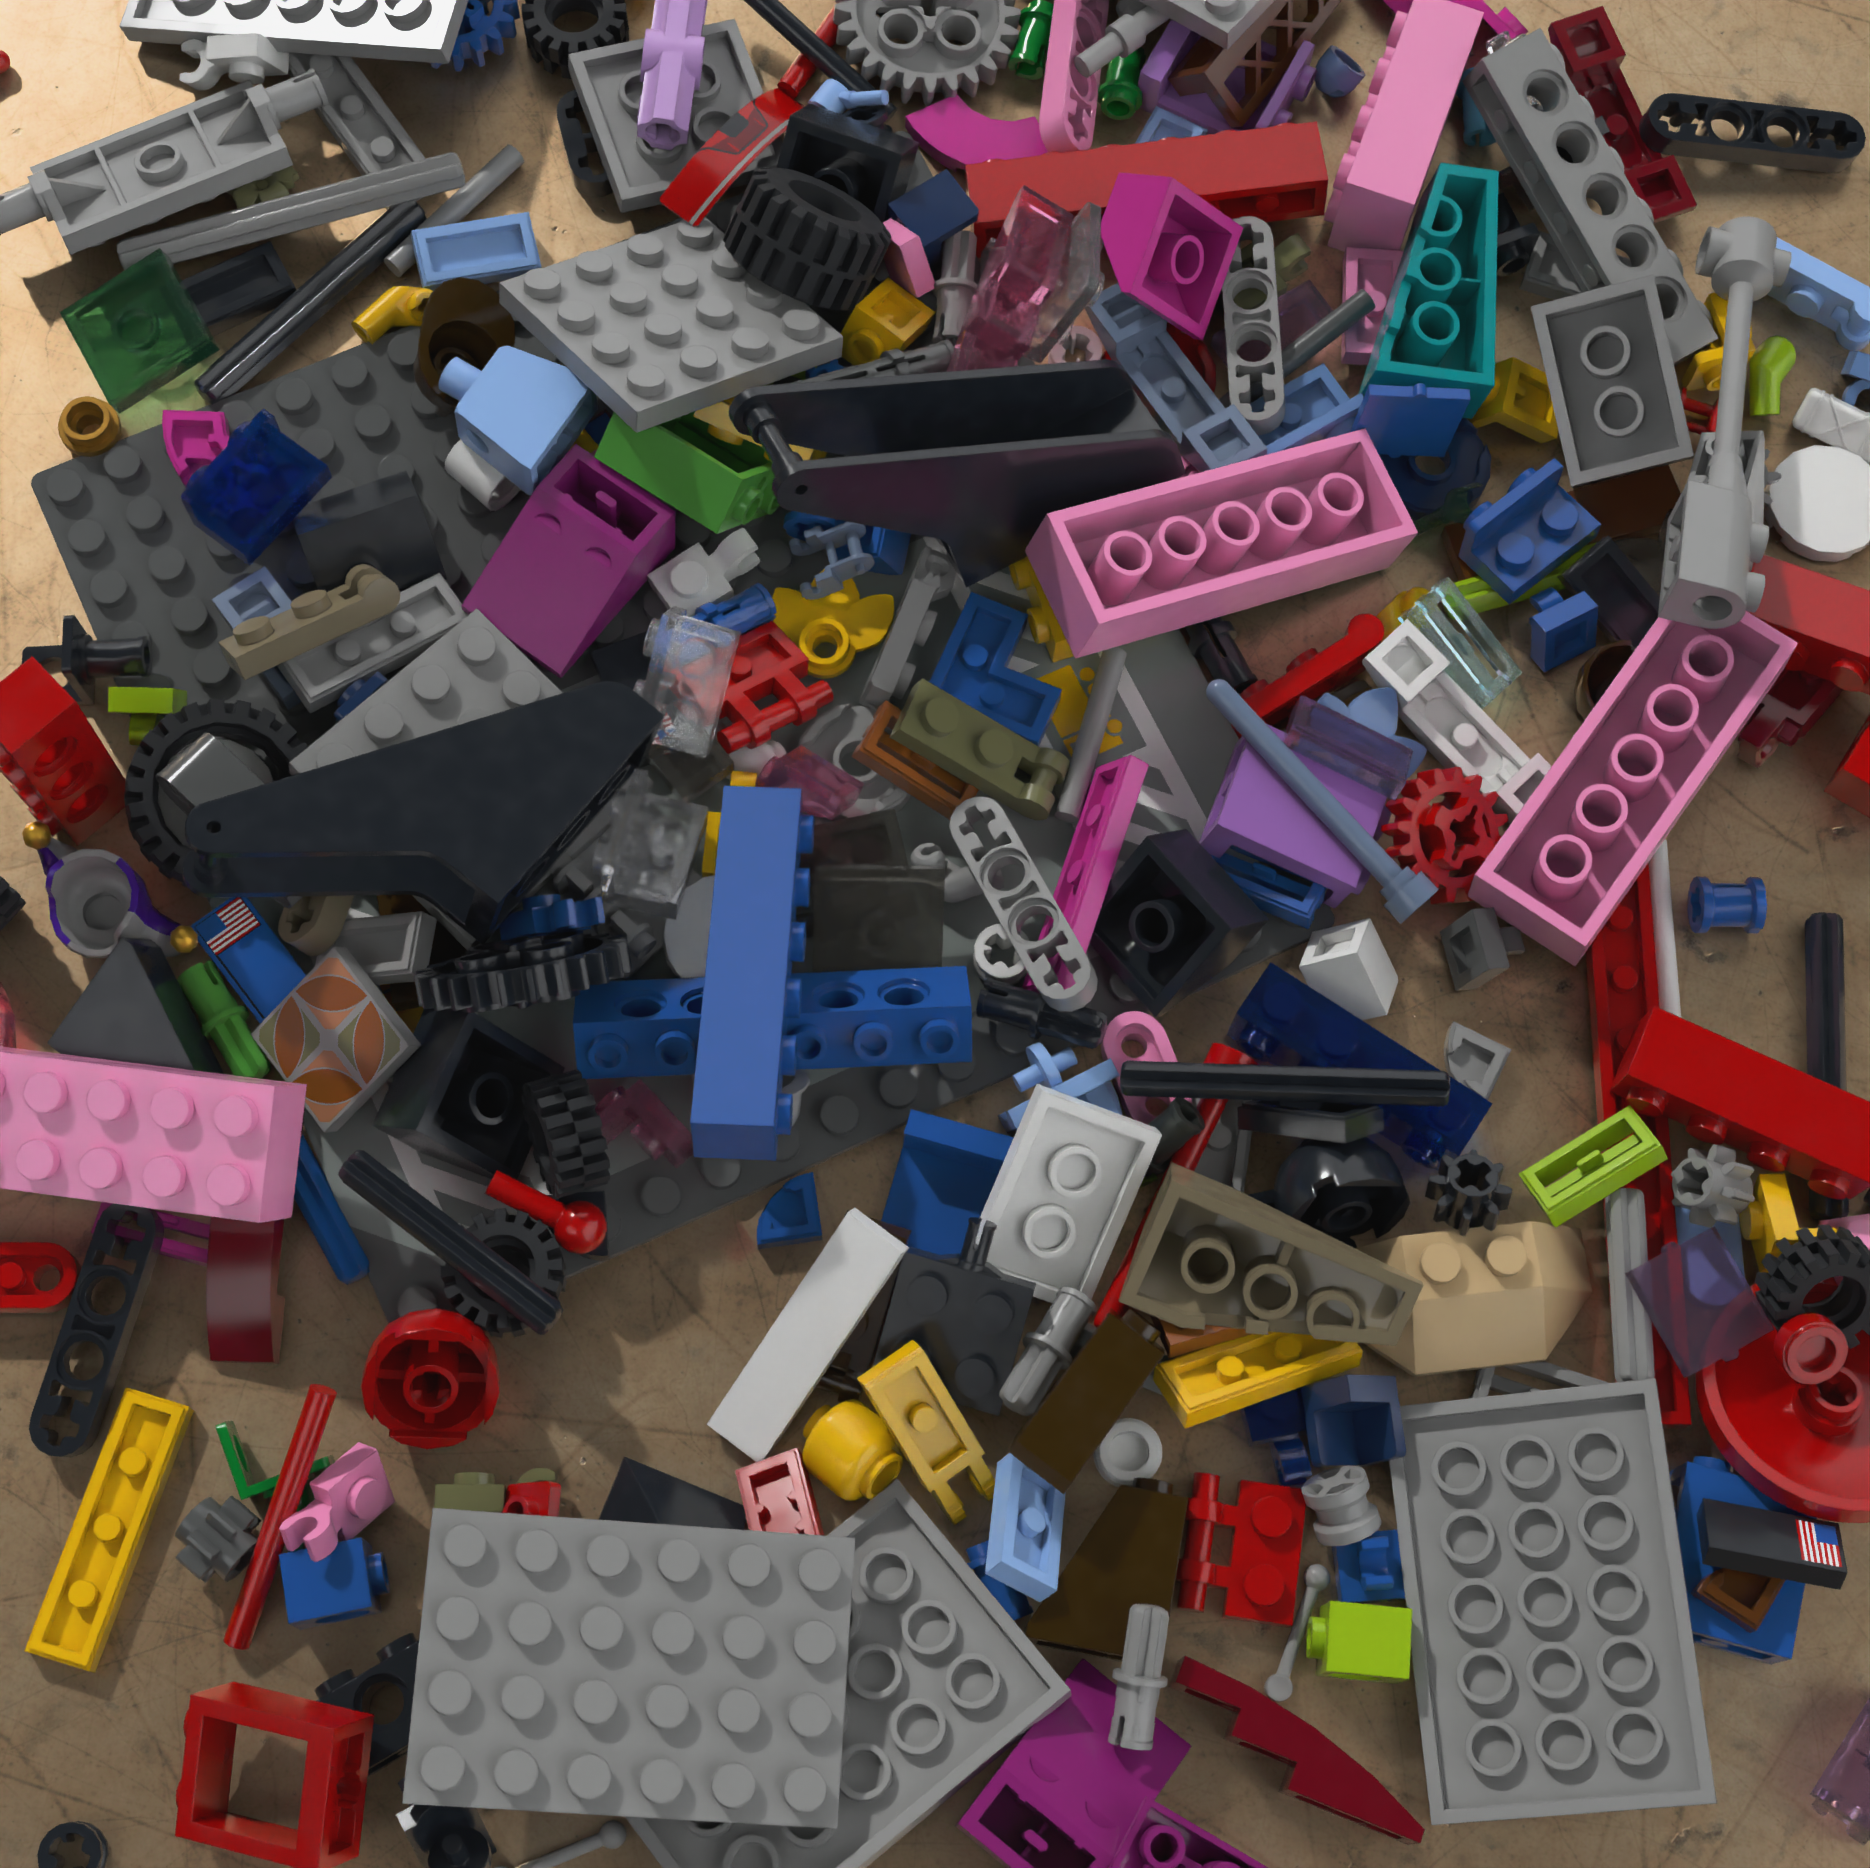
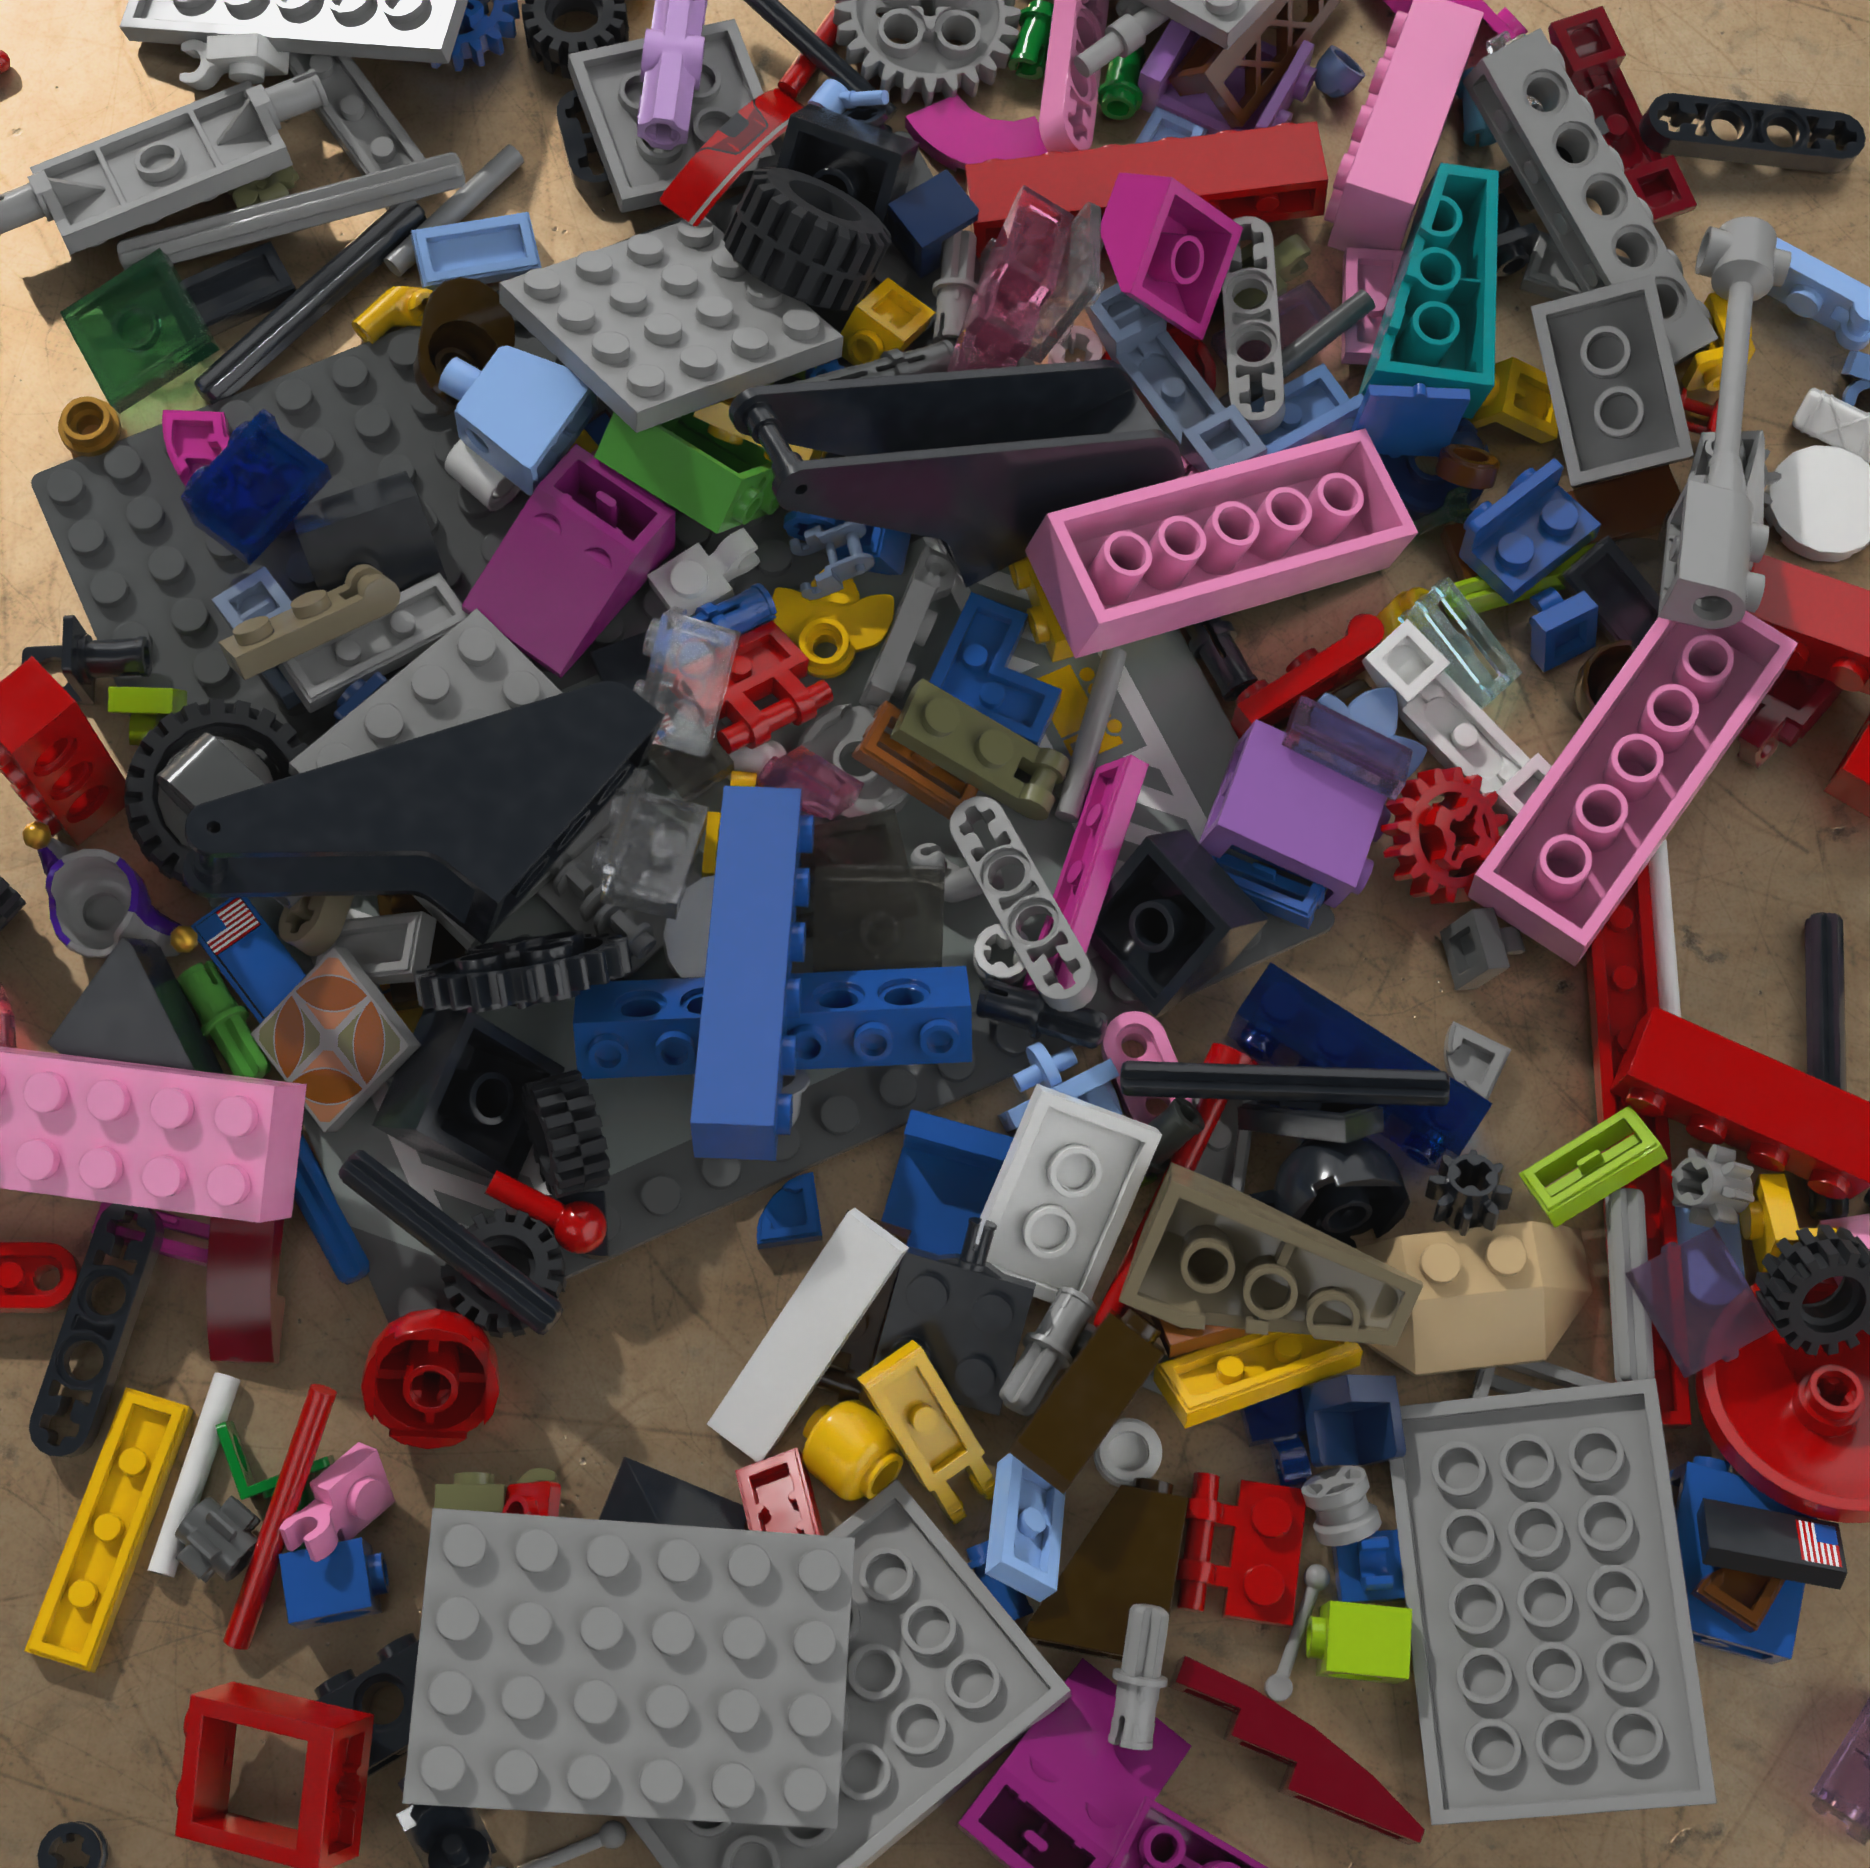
blue plate [499,894,605,941] -> none
clear pink bracket [595,1079,694,1169] -> none
bright pink tile [883,218,935,298] -> none
sand blue piece [1206,679,1439,924] -> none
white panel [1299,918,1398,1027] -> none
blue bush [1687,876,1767,934] -> none
lime arm [1749,335,1796,416] -> none
red tile [1773,1312,1848,1384] -> none
none -> white bar [148,1373,241,1578]
none -> reddish brown tile [1435,444,1500,489]

